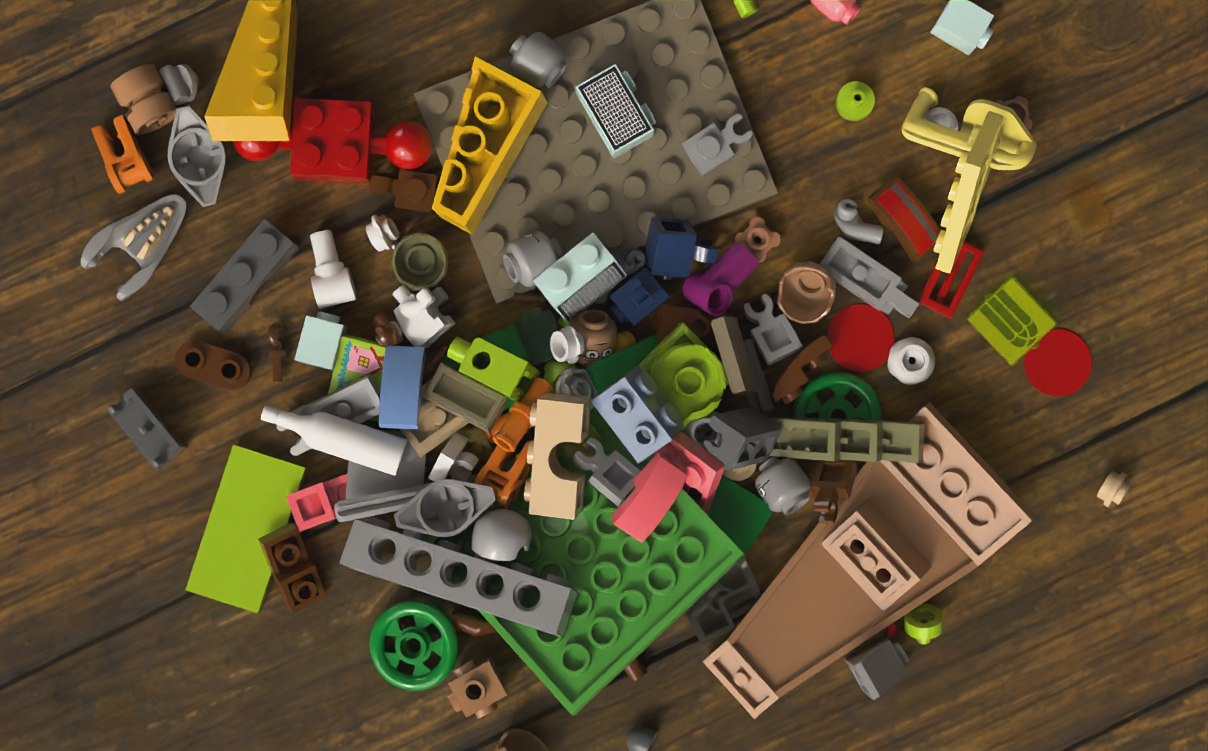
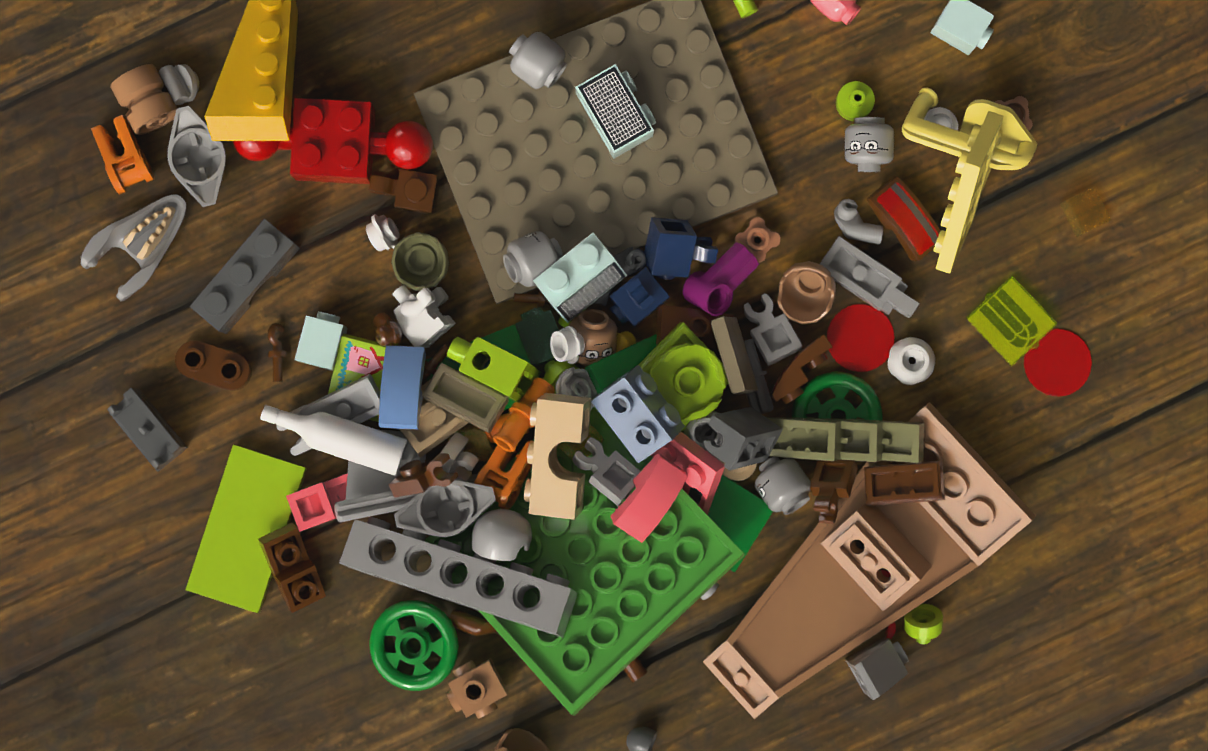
white pin [310,230,357,309] -> none
yellow wedge [432,56,548,235] -> none
light grey plate [681,114,753,177] -> none
clear smoke slope [685,556,762,645] -> none
red tile [916,241,985,319] -> none
tan plate [1097,471,1130,508] -> none
none -> reddish brown plate [388,453,459,498]
none -> light grey head [845,117,894,172]
none -> reddish brown plate [864,461,945,506]

